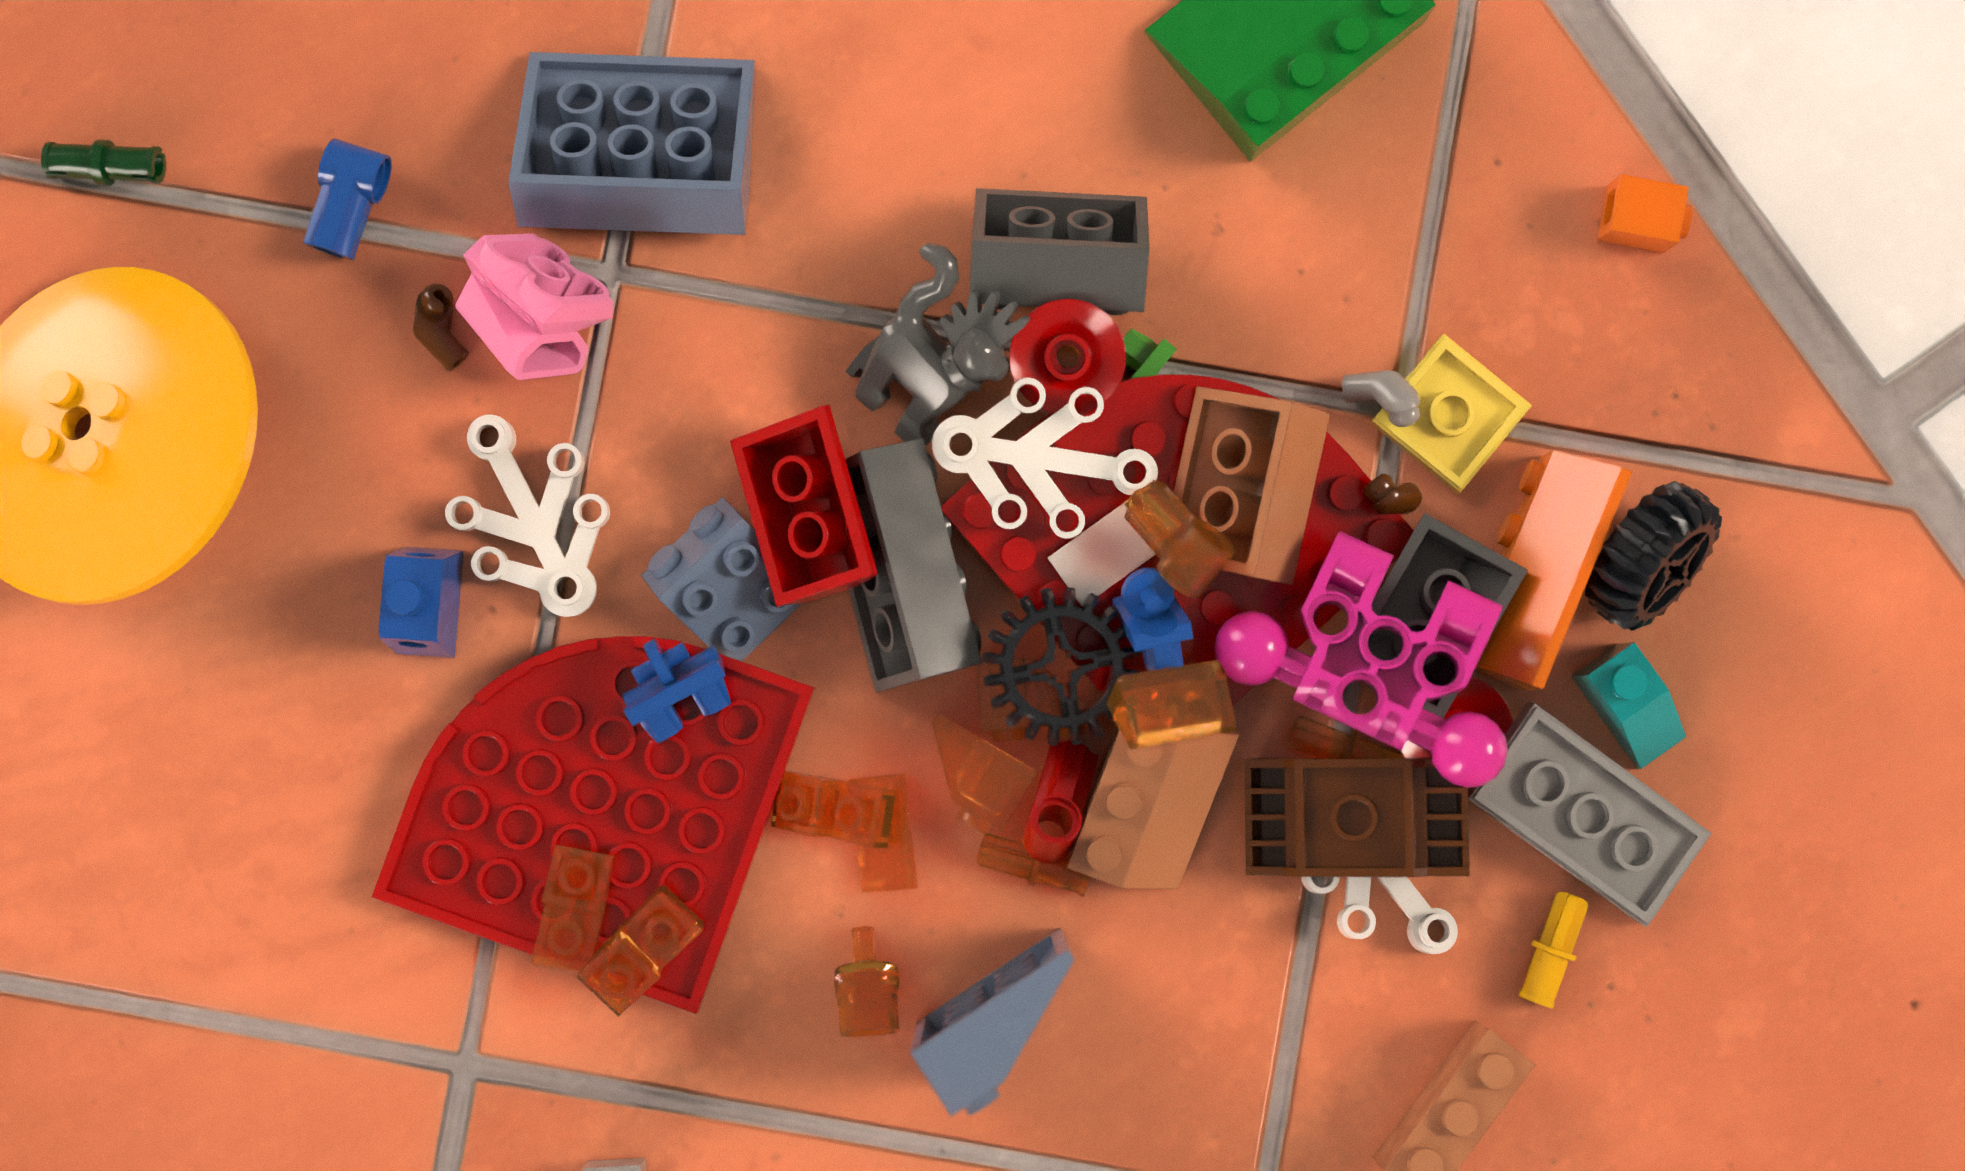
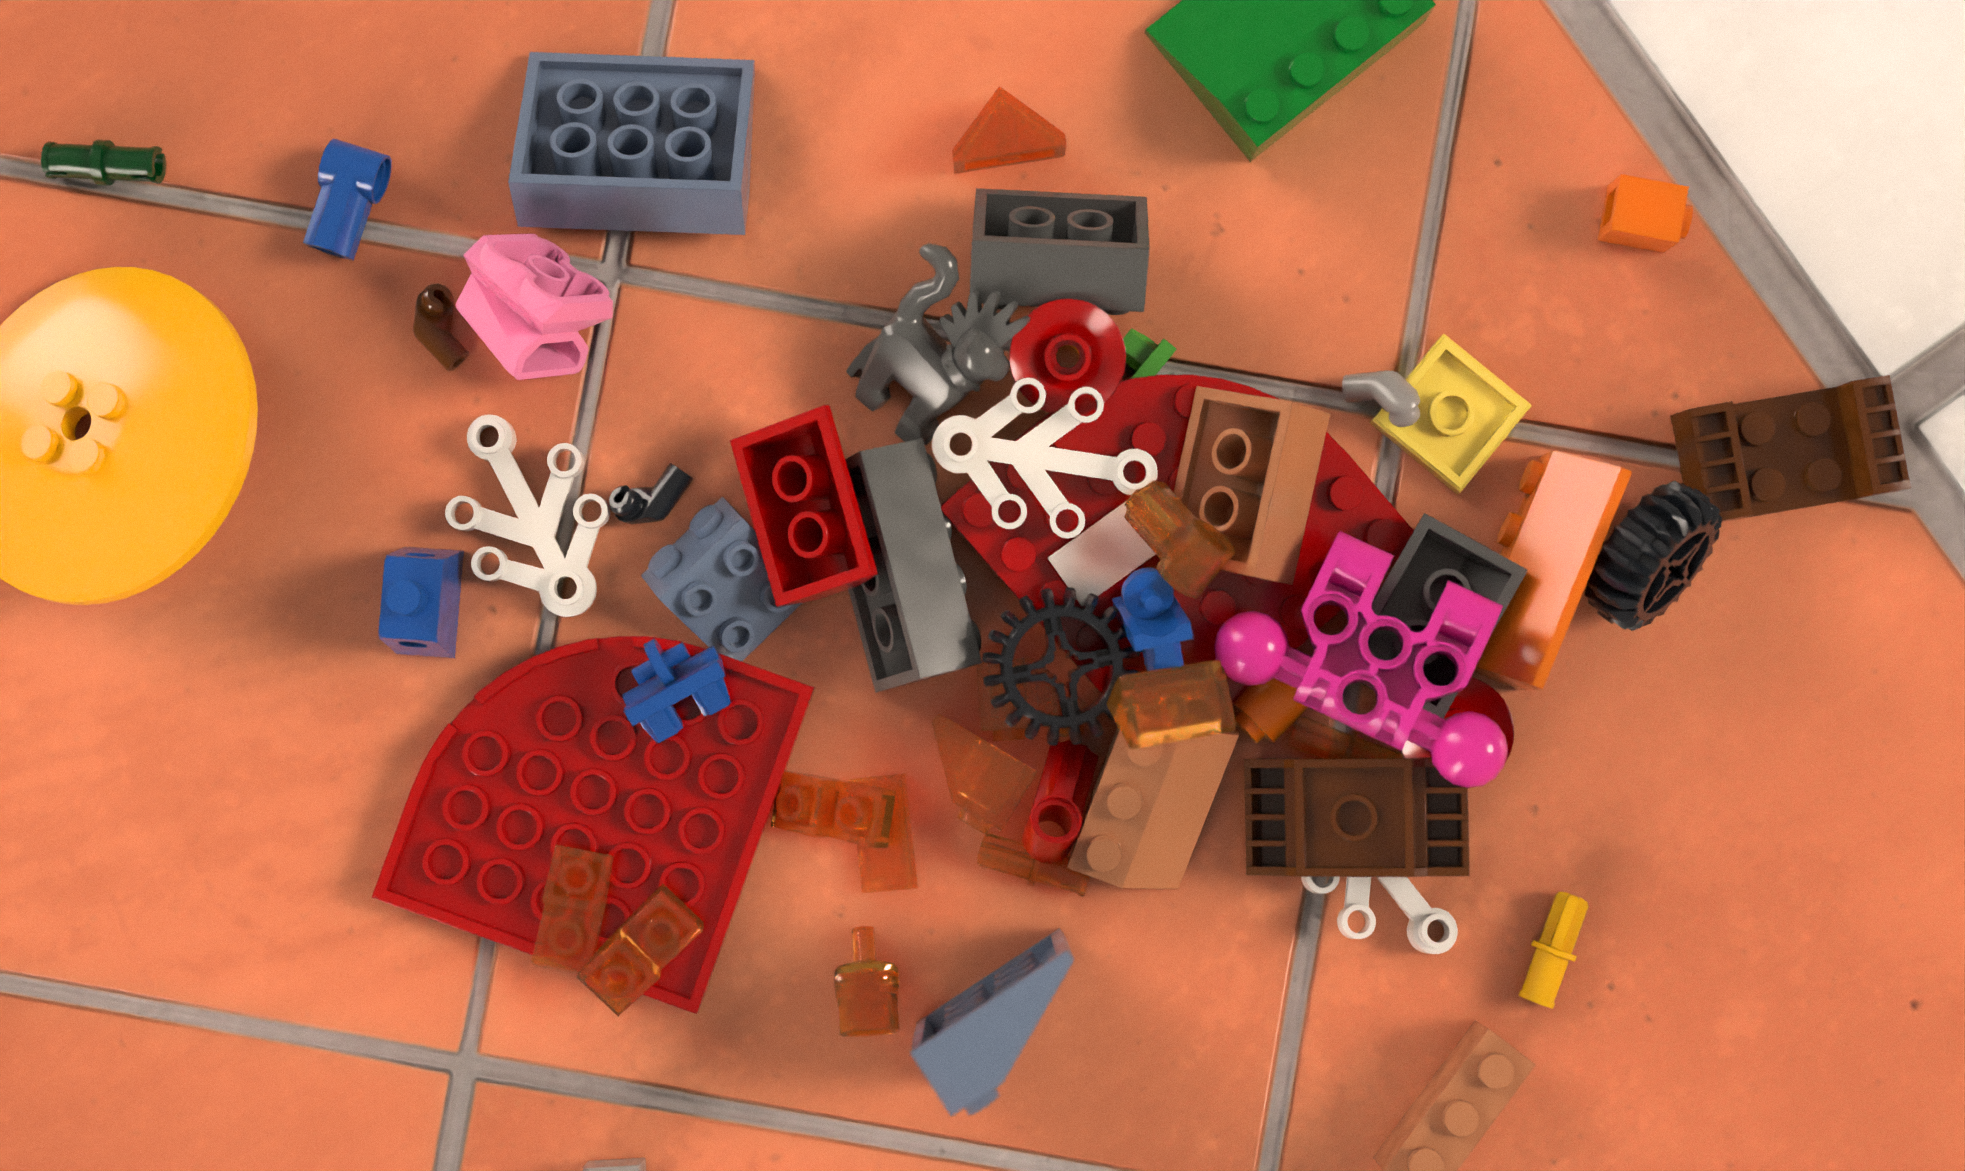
reddish brown arm [1363,473,1422,515] -> none
light grey tile [1468,701,1712,927] -> none
teal slope [1571,642,1686,769] -> none
none -> black arm [608,463,693,524]
none -> clear orange slope [952,86,1067,174]
none -> orange brick [1232,678,1309,743]
none -> reddish brown plate [1670,375,1911,522]

